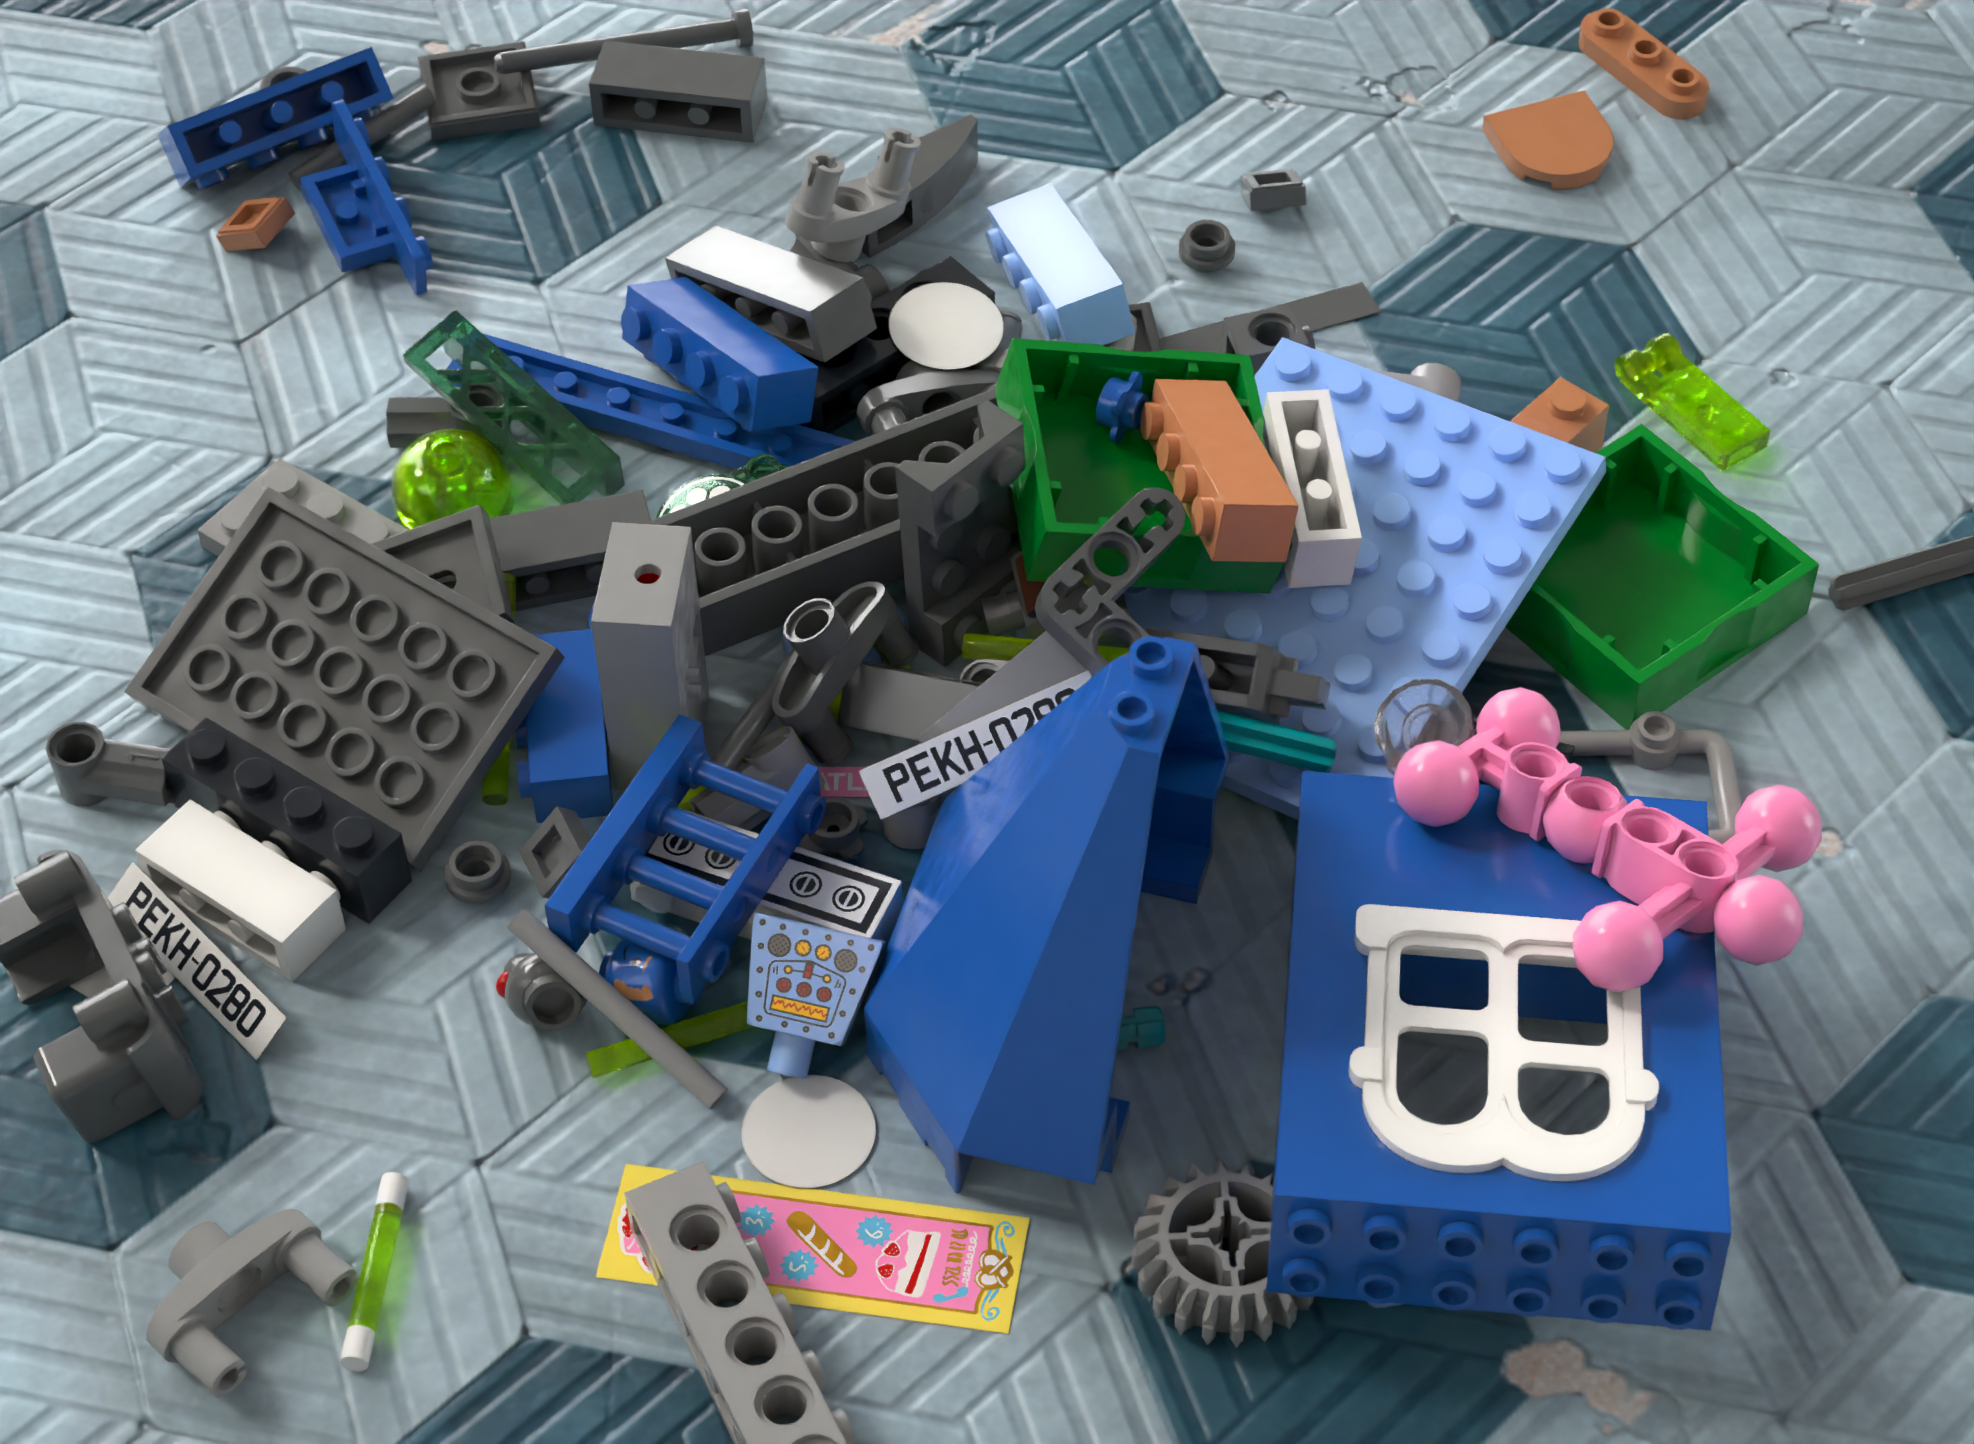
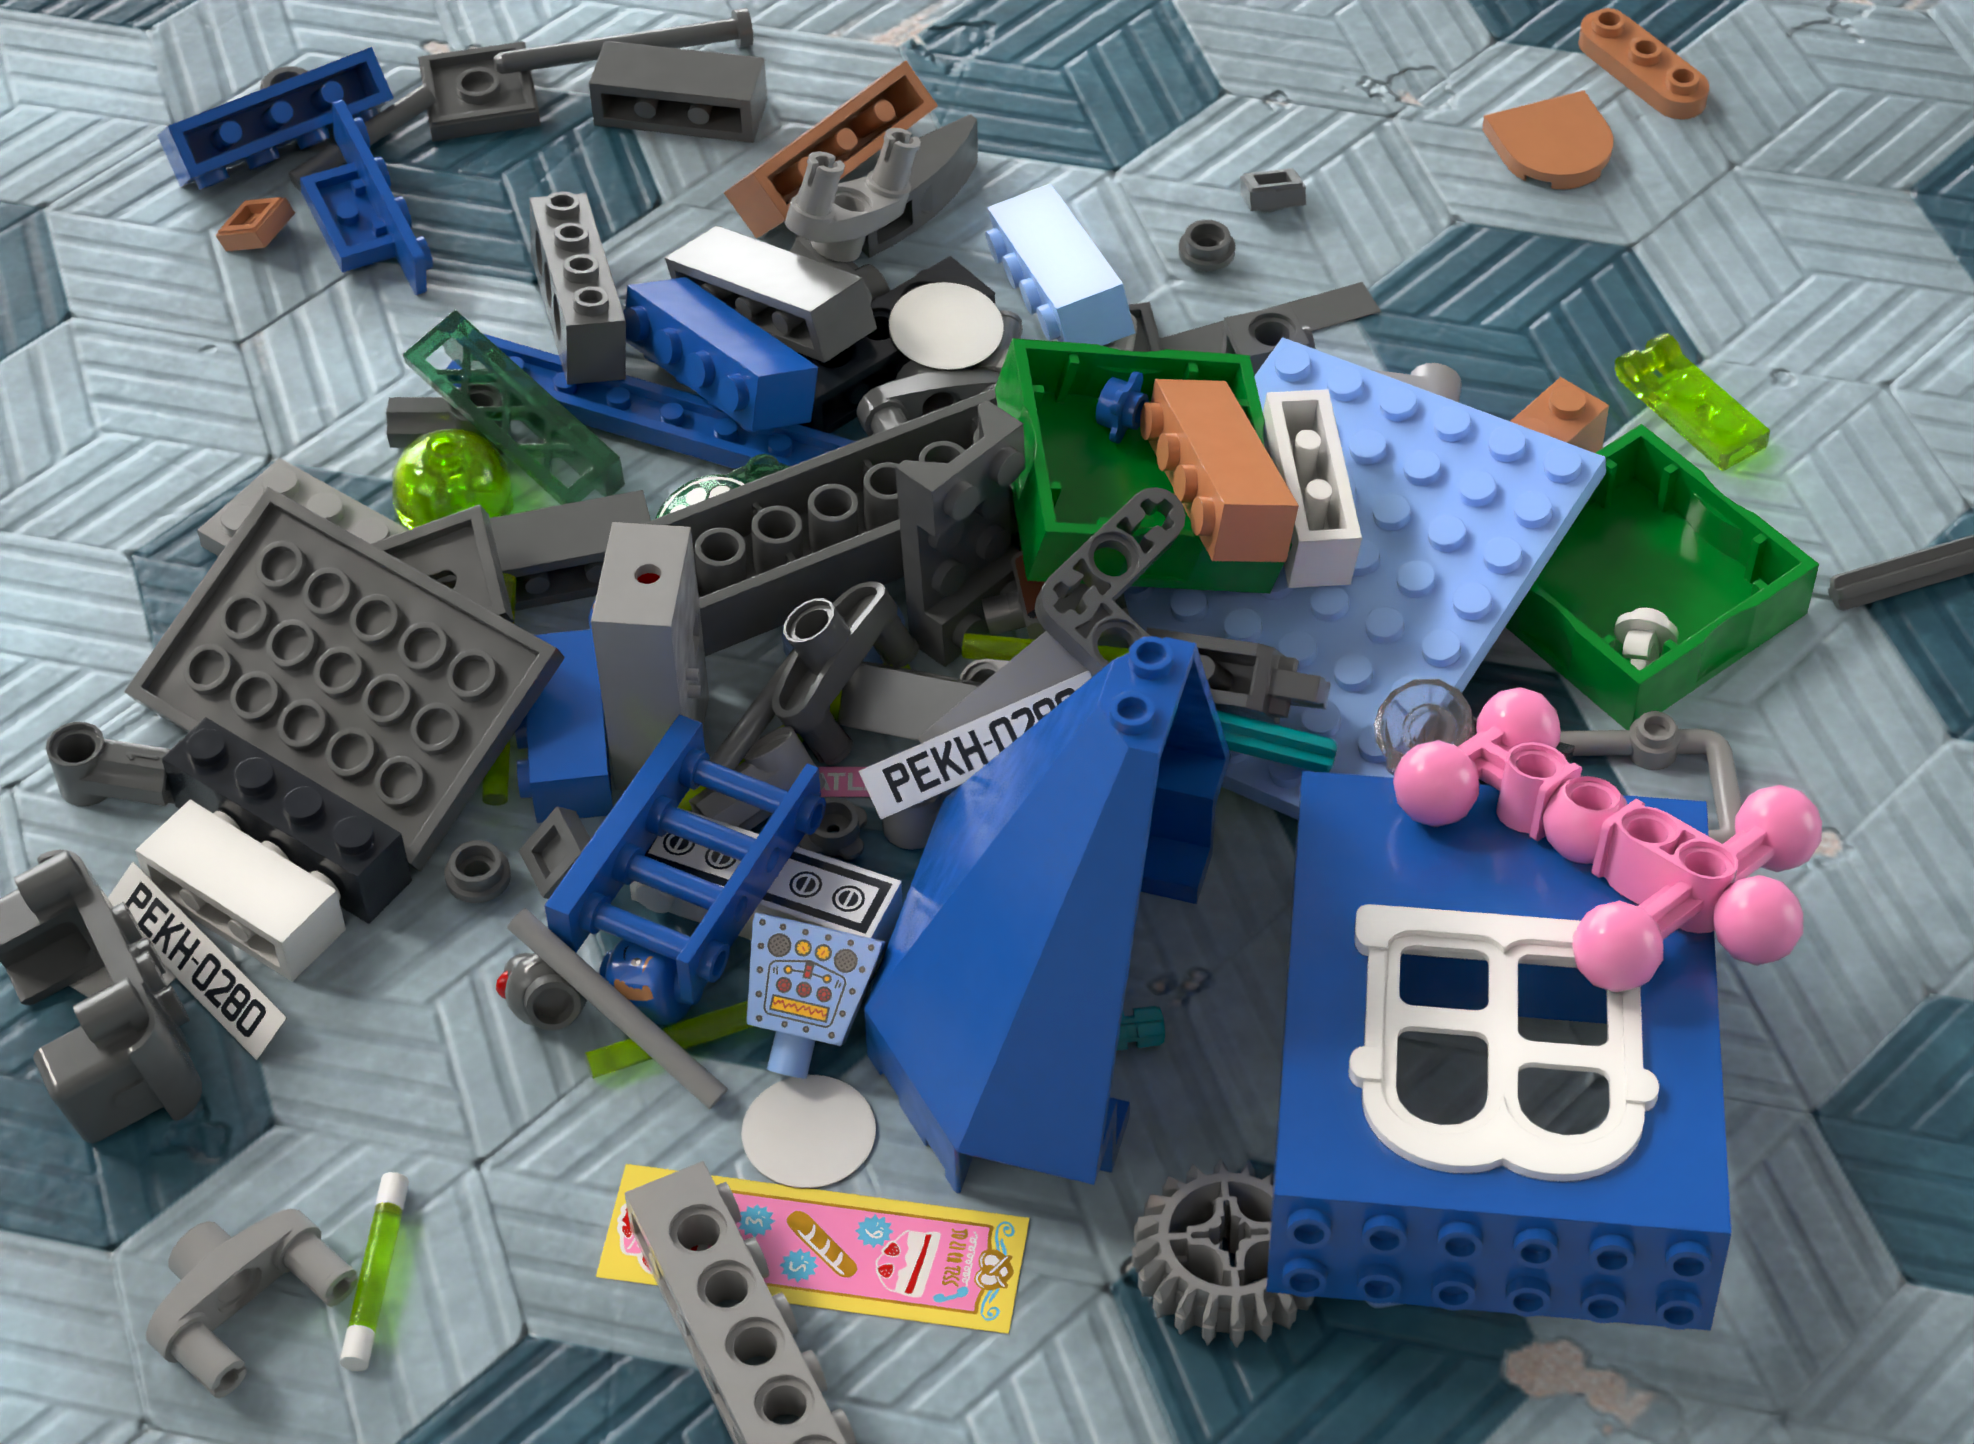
none -> dark grey brick [529,192,626,385]
none -> nougat brick [724,60,938,239]
none -> white plate [1614,608,1679,670]

